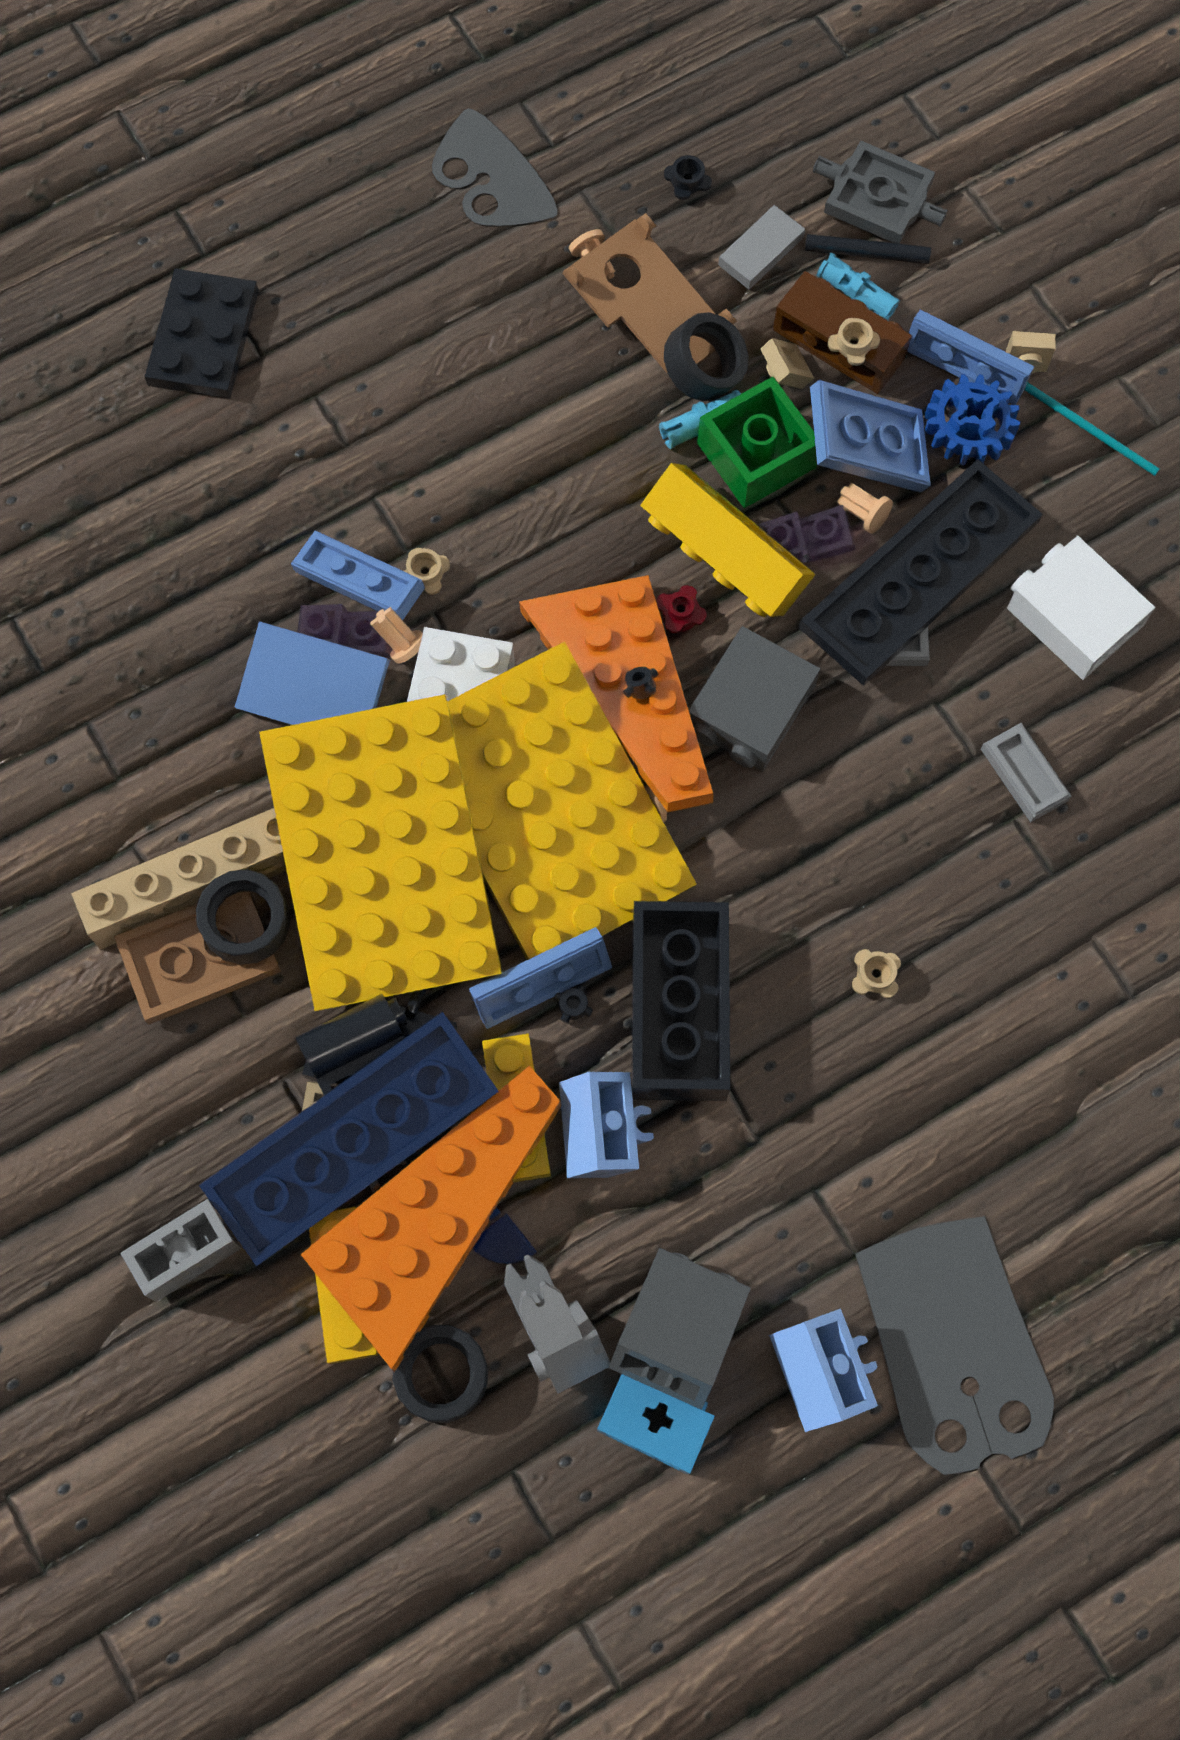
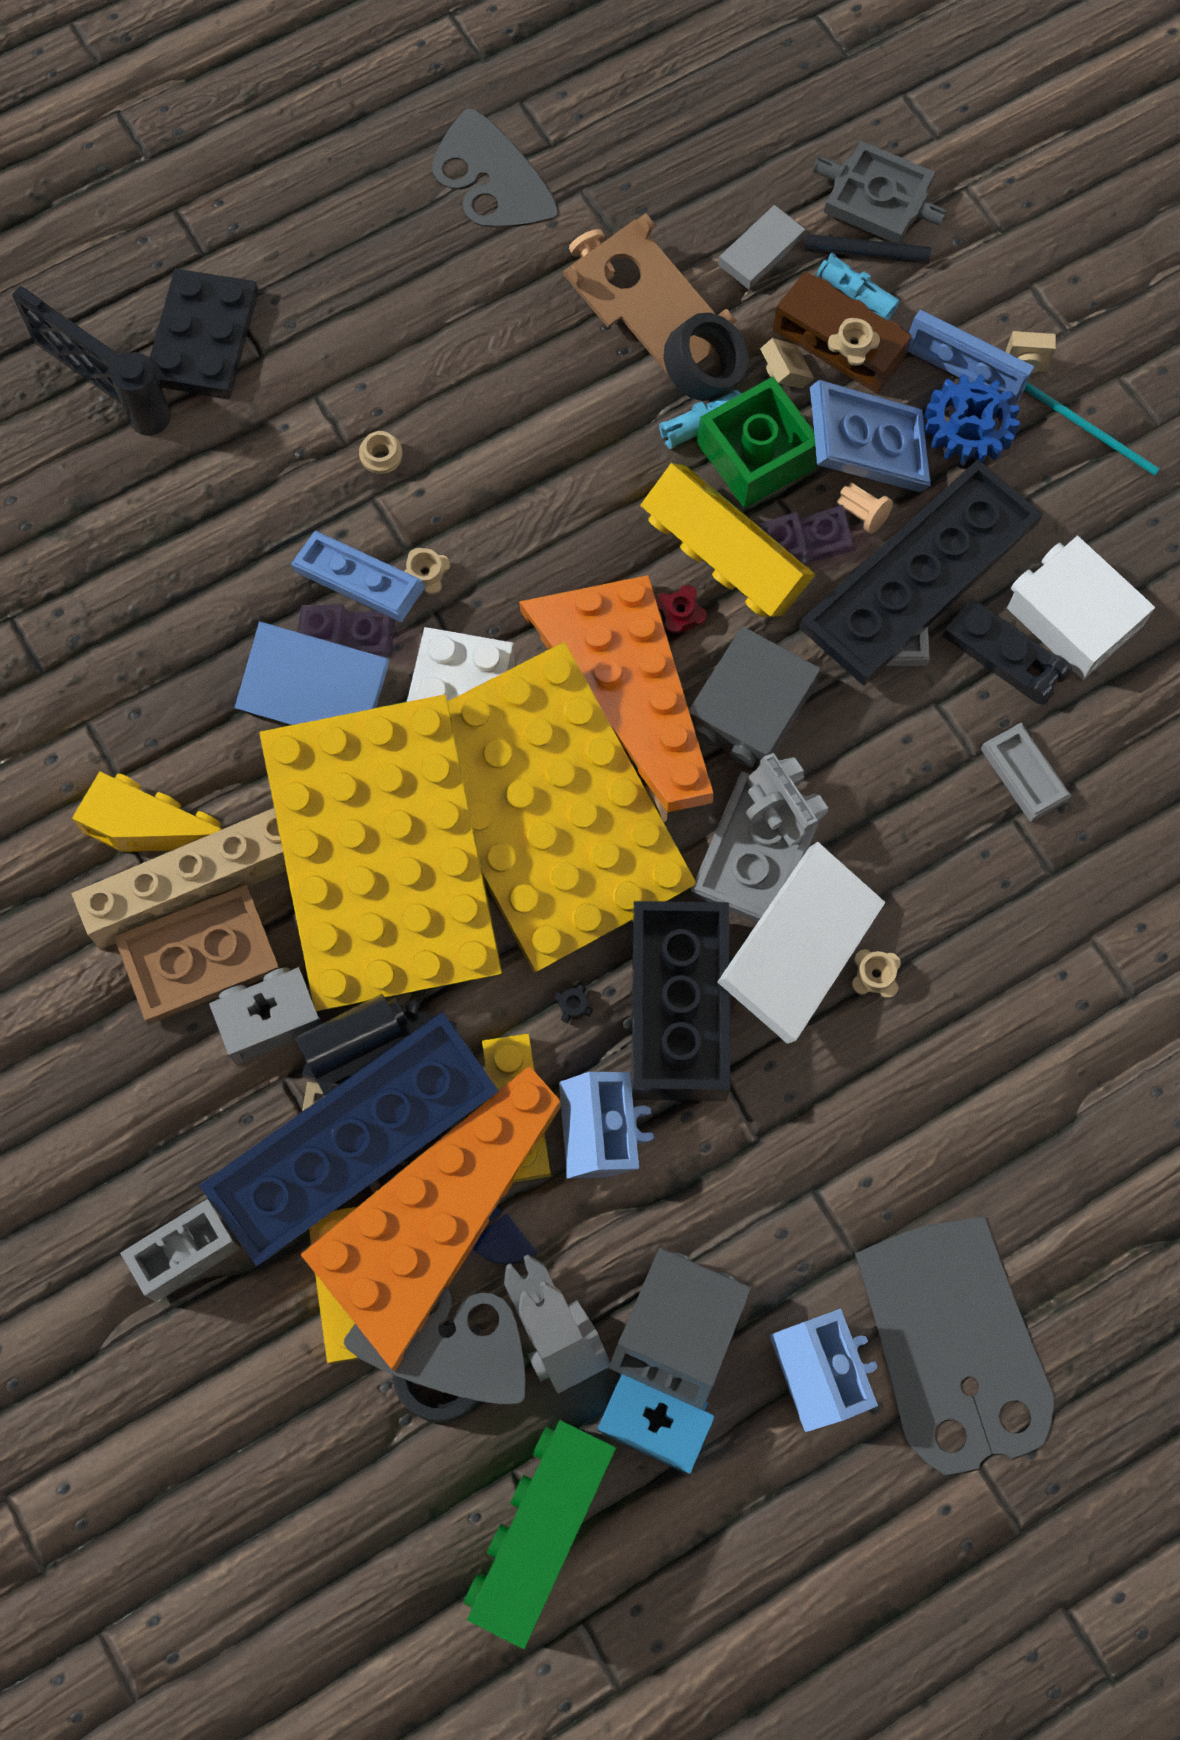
black tyre [196,869,290,965] -> none
light nougat piece [370,607,423,664] -> none
medium blue tile [469,927,612,1029] -> none
black piece [623,667,658,699] -> none
black plate [664,155,712,200] -> none
none -> black piece [12,286,171,436]
none -> yellow slope [72,771,222,852]
none -> light grey brick [209,967,322,1065]
none -> dark grey piece [344,1287,525,1404]
none -> tan plate [359,431,403,474]
none -> green brick [463,1420,616,1649]
none -> light grey tile [690,771,819,923]
none -> white tile [717,842,885,1044]
none -> light grey hips [746,753,828,847]
none -> black plate [943,598,1072,705]

